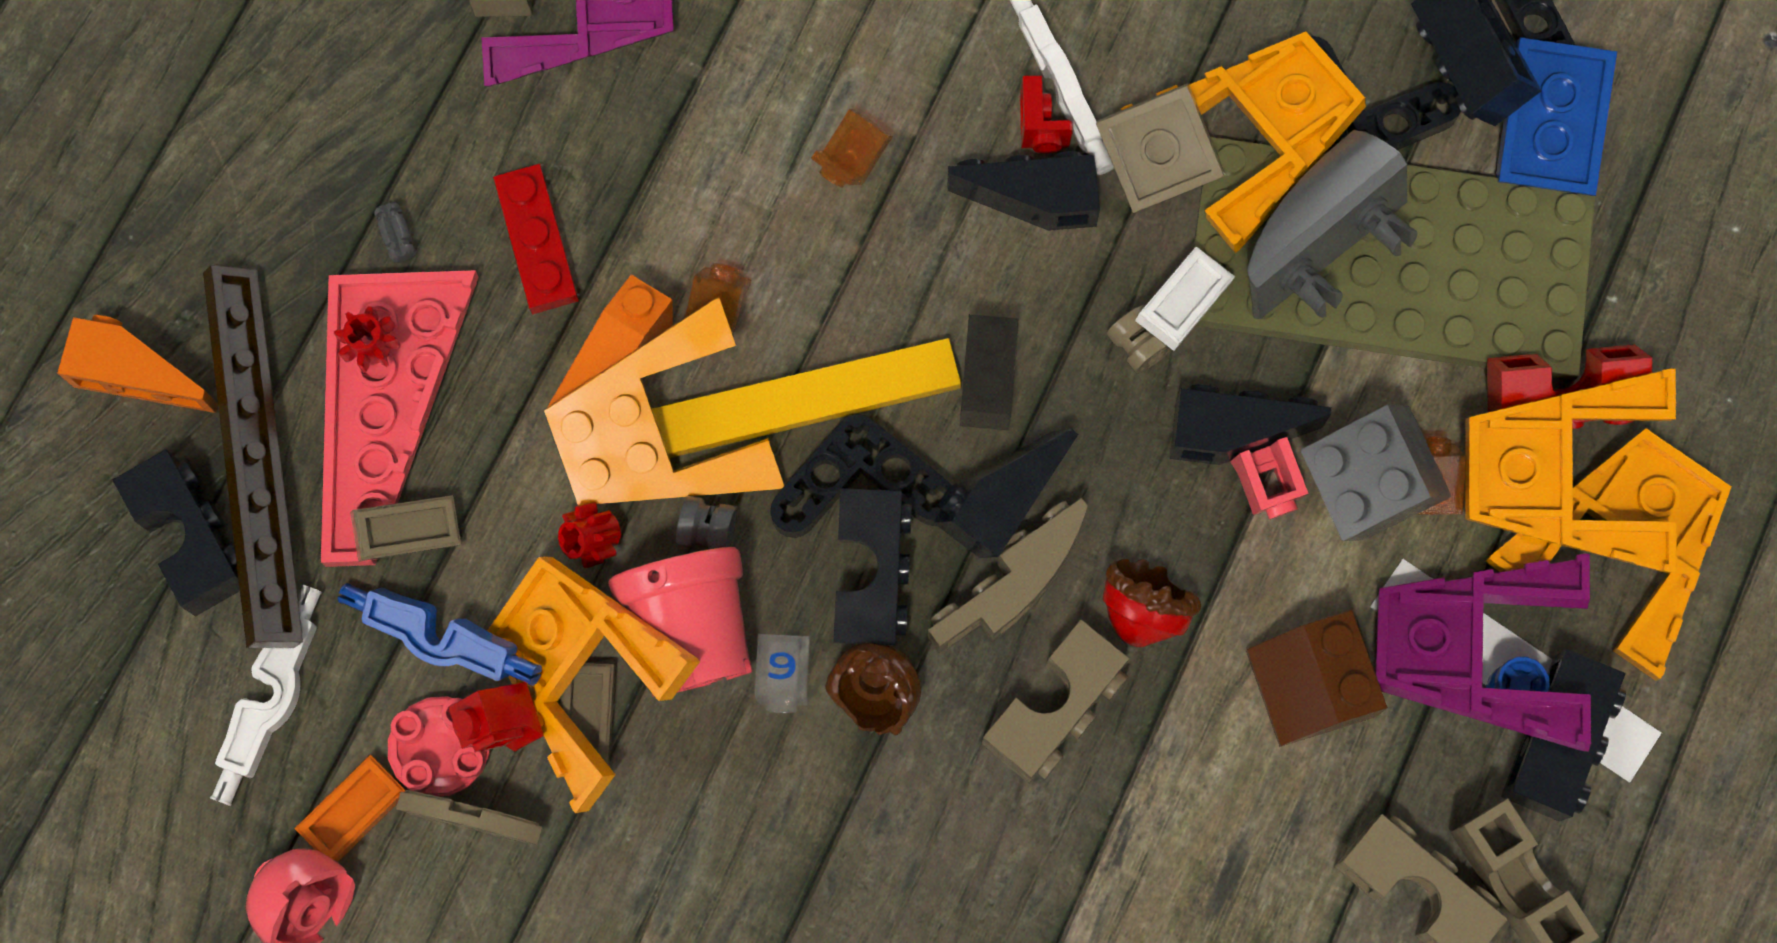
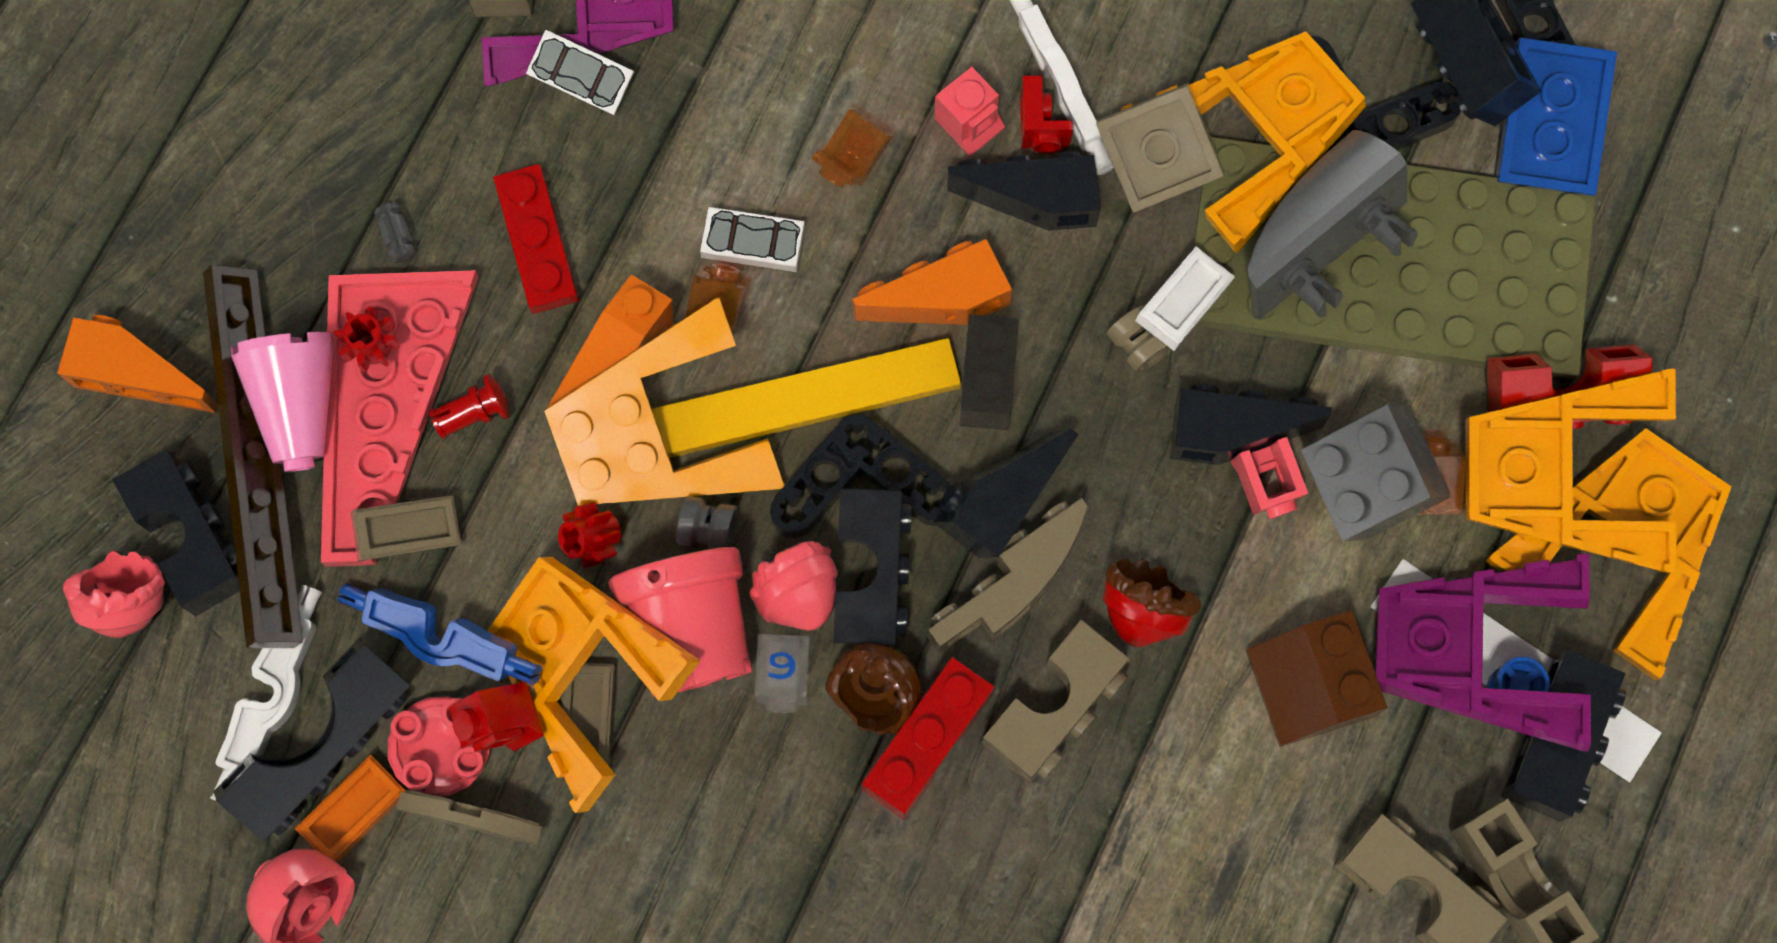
none -> coral hair [63,550,165,638]
none -> black arch [213,638,410,842]
none -> bright pink cone [230,332,334,472]
none -> red pin [429,373,511,439]
none -> tile [526,30,634,116]
none -> tile [700,207,805,272]
none -> coral hair [749,541,838,631]
none -> orange slope [852,239,1012,325]
none -> red arch [862,657,994,821]
none -> coral window [935,66,1006,156]

